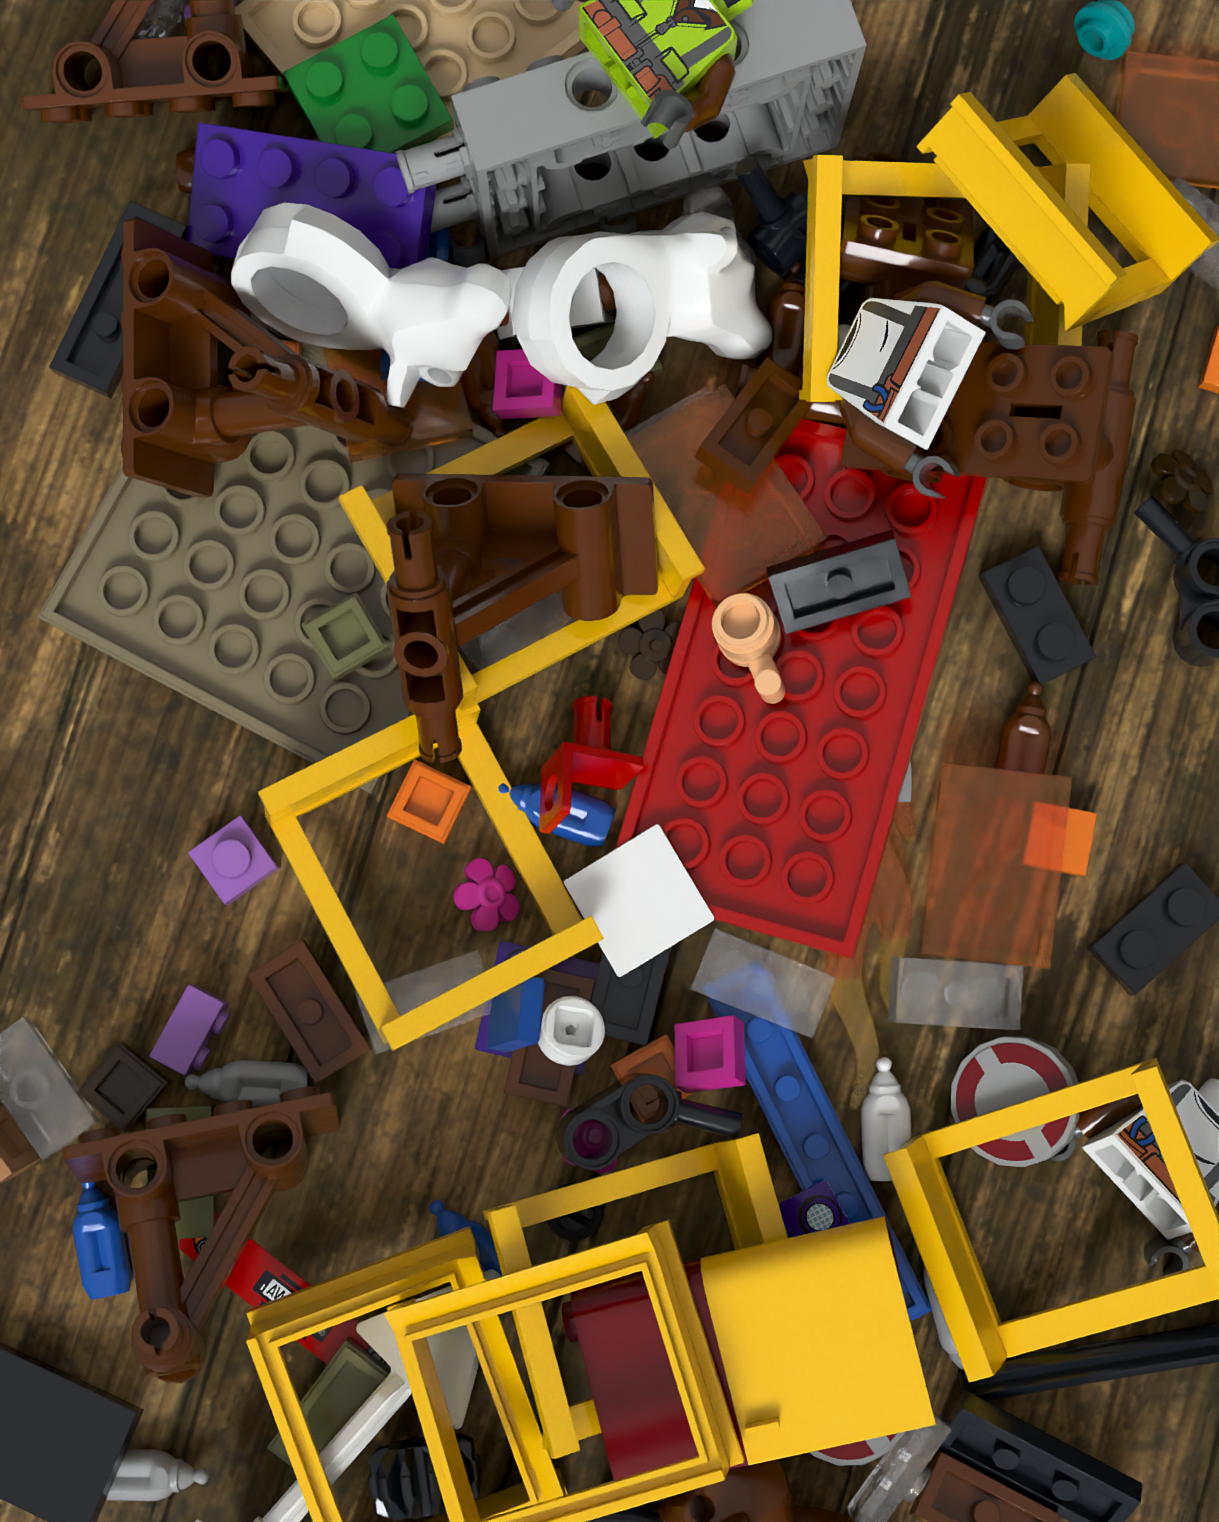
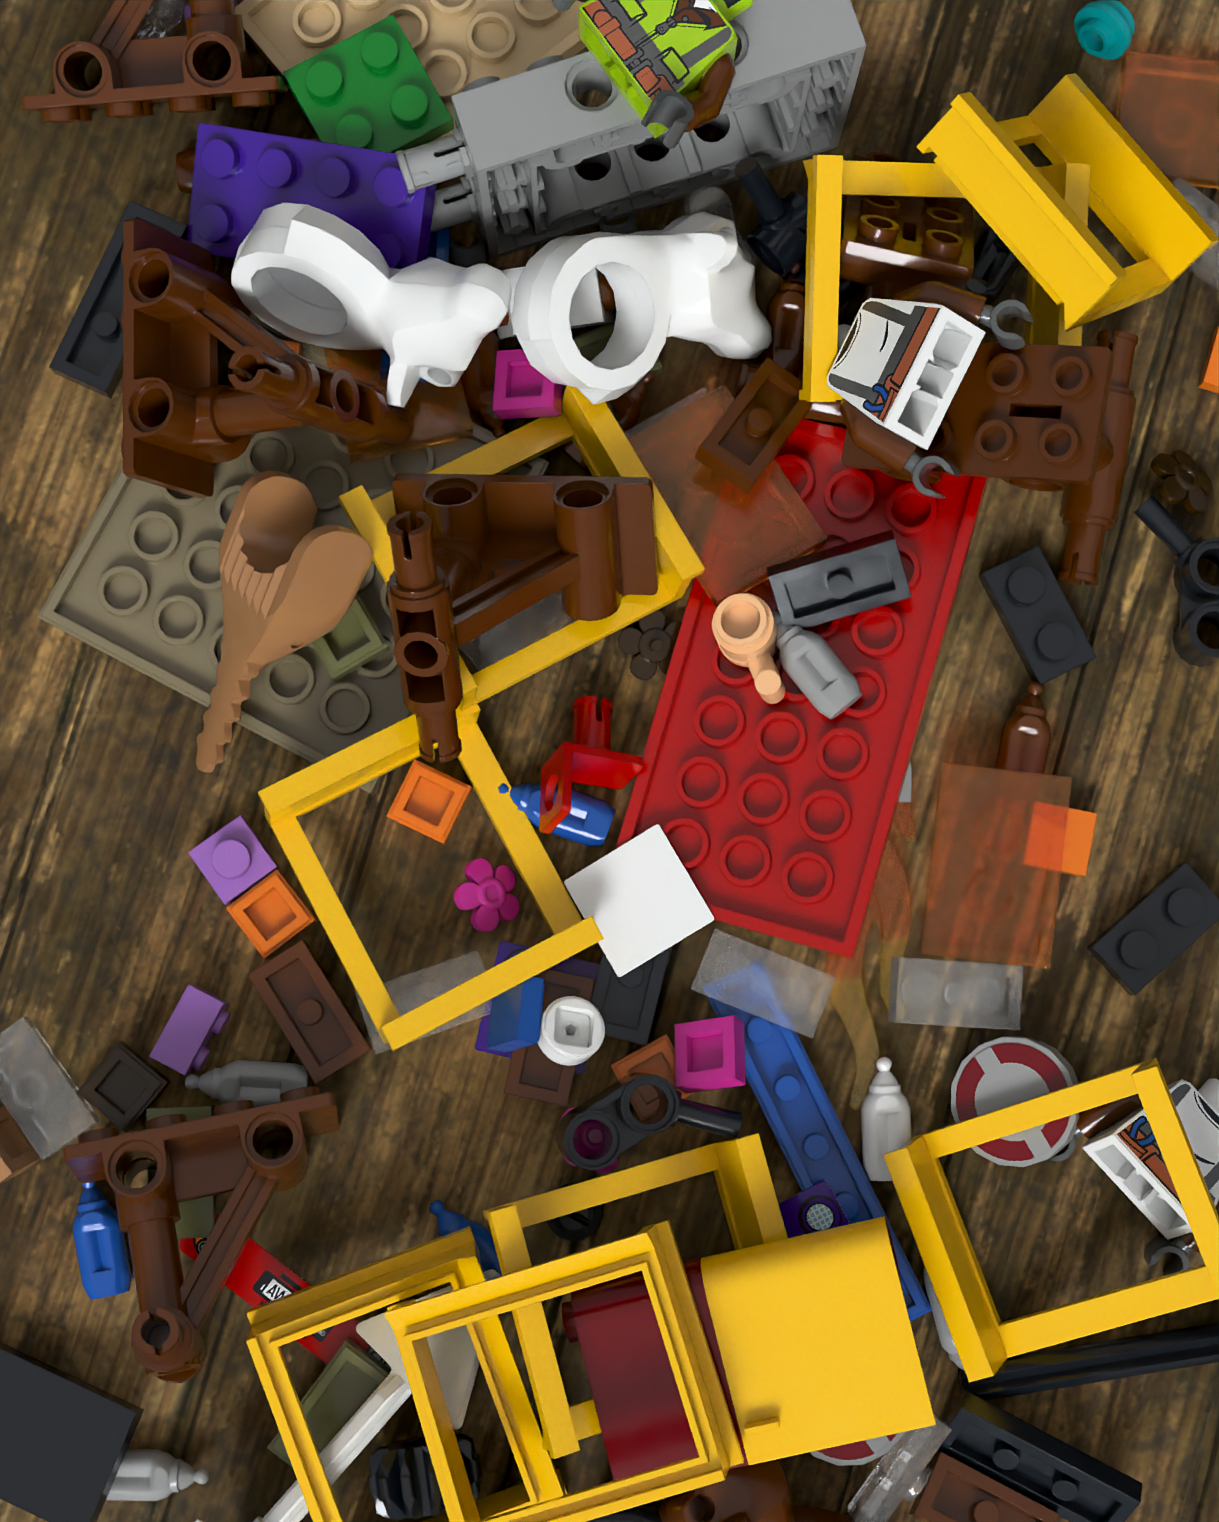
none -> medium nougat animal [196,470,373,773]
none -> orange tile [226,869,318,959]
none -> light grey piece [772,611,863,719]

